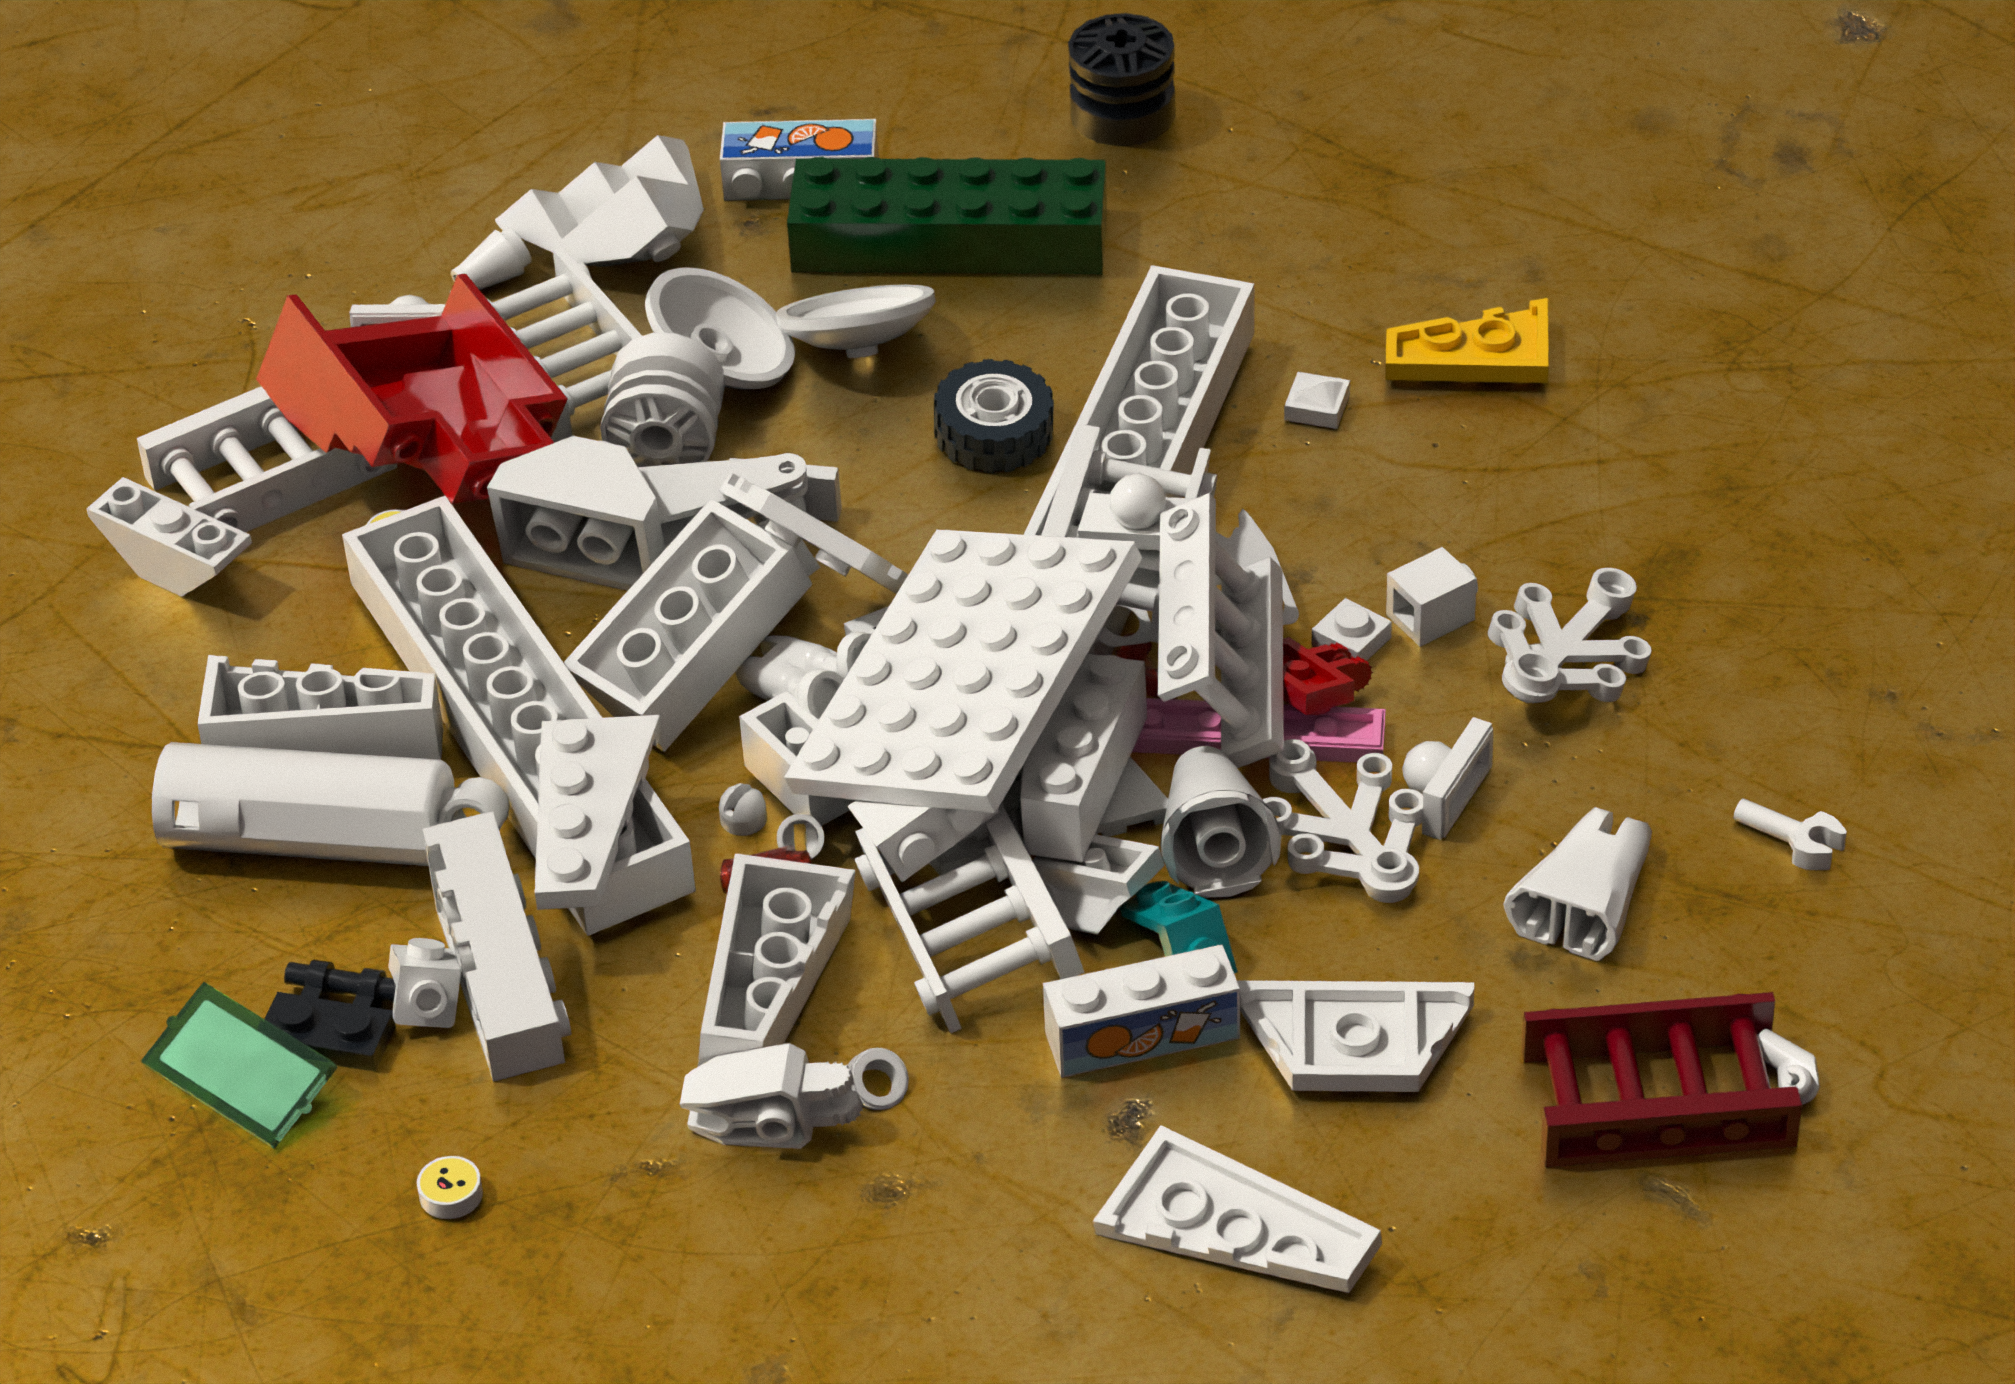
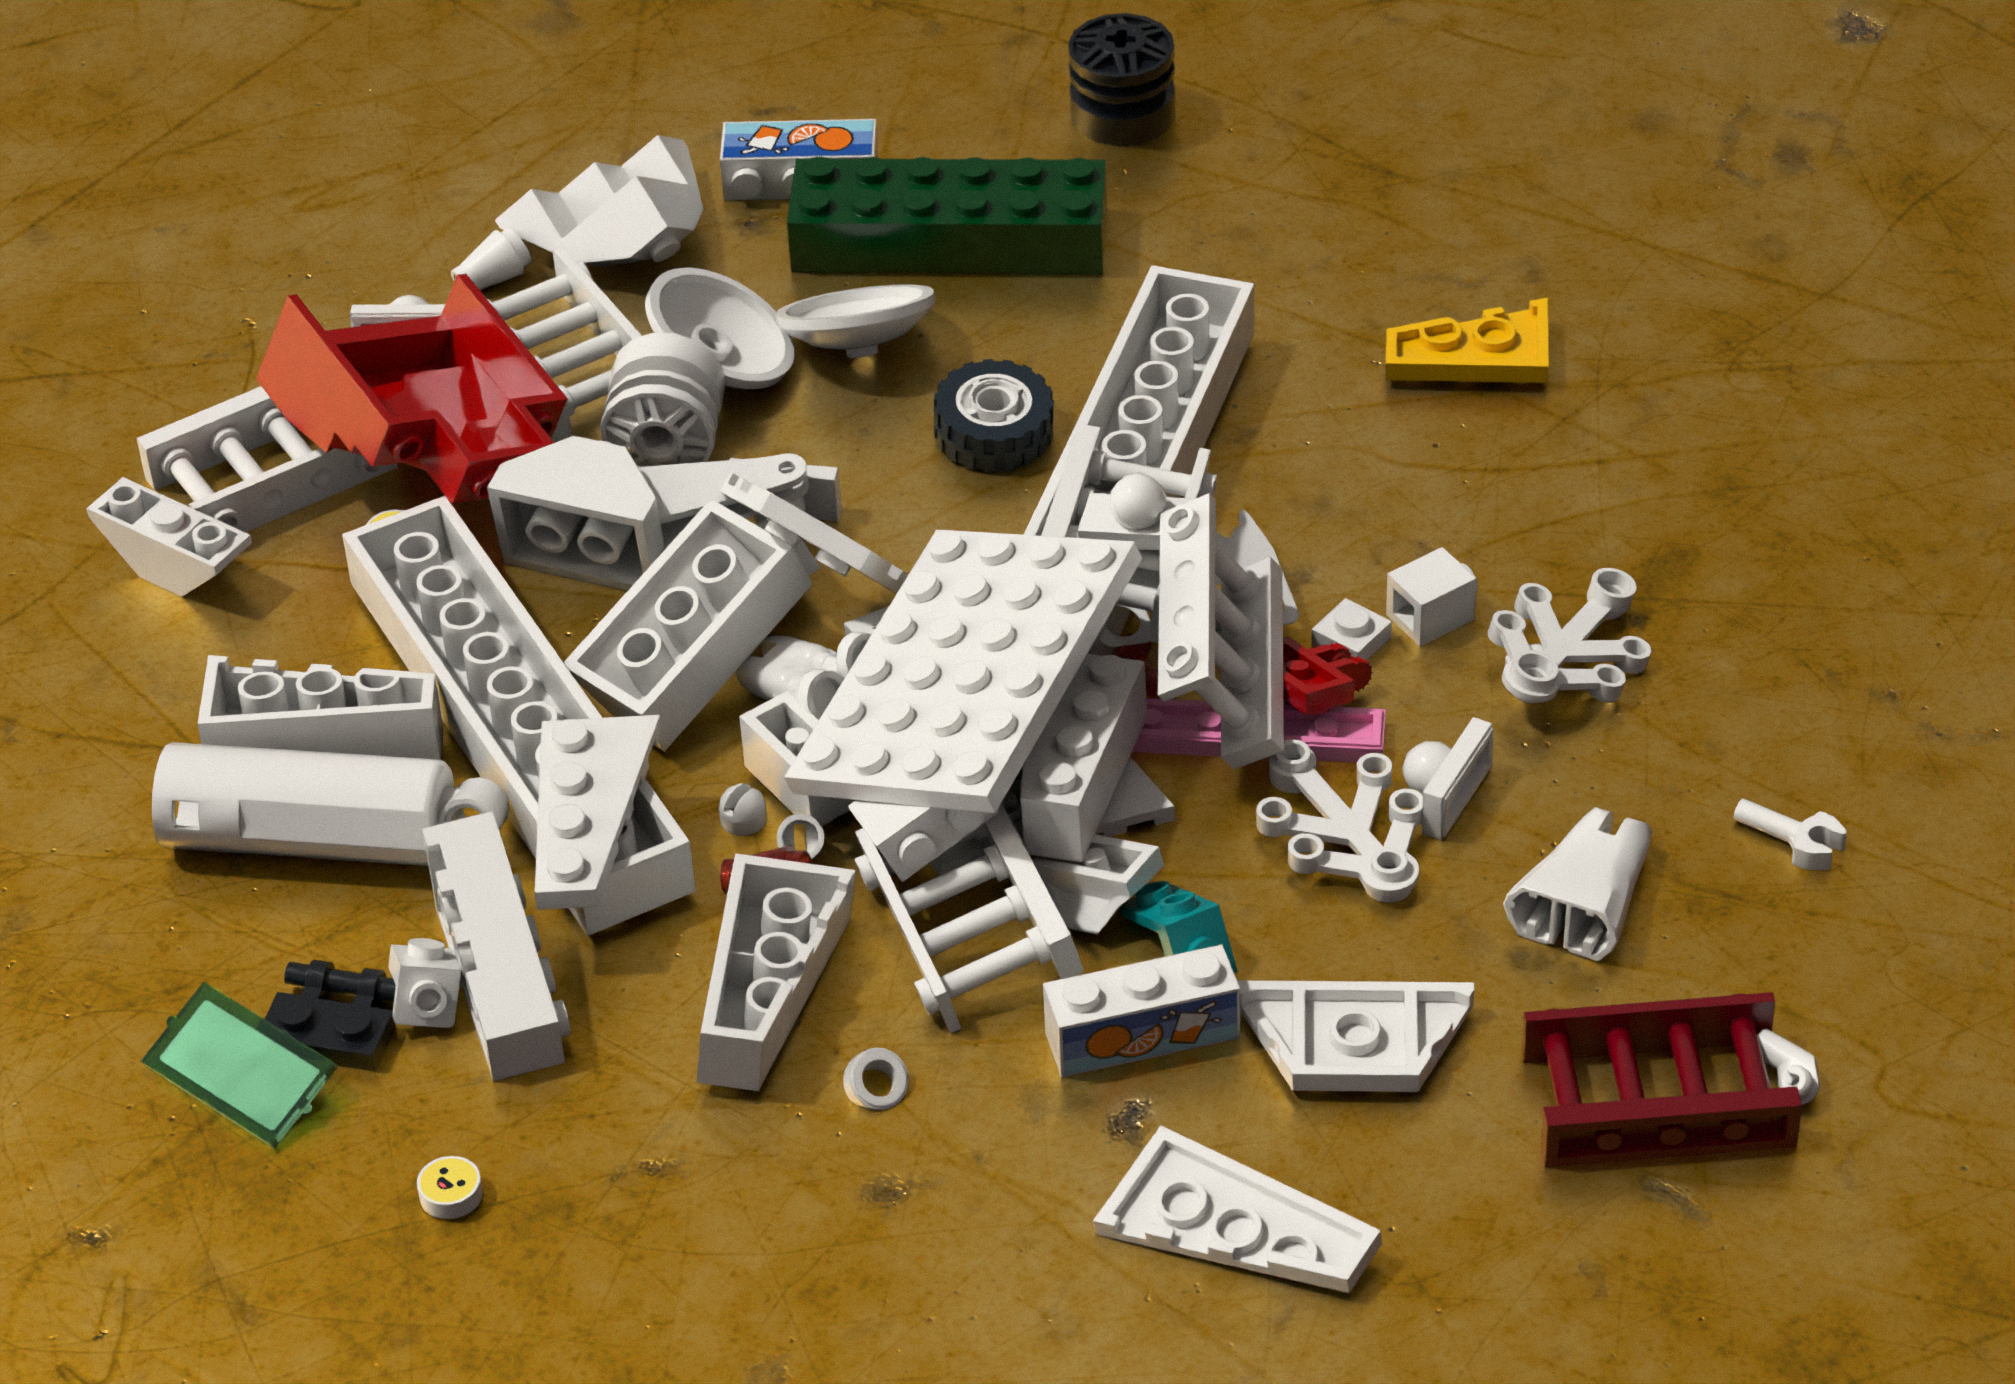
white hinge [680,1043,863,1149] -> none
white cone [1160,746,1281,897] -> none
white tile [1284,372,1350,429] -> none

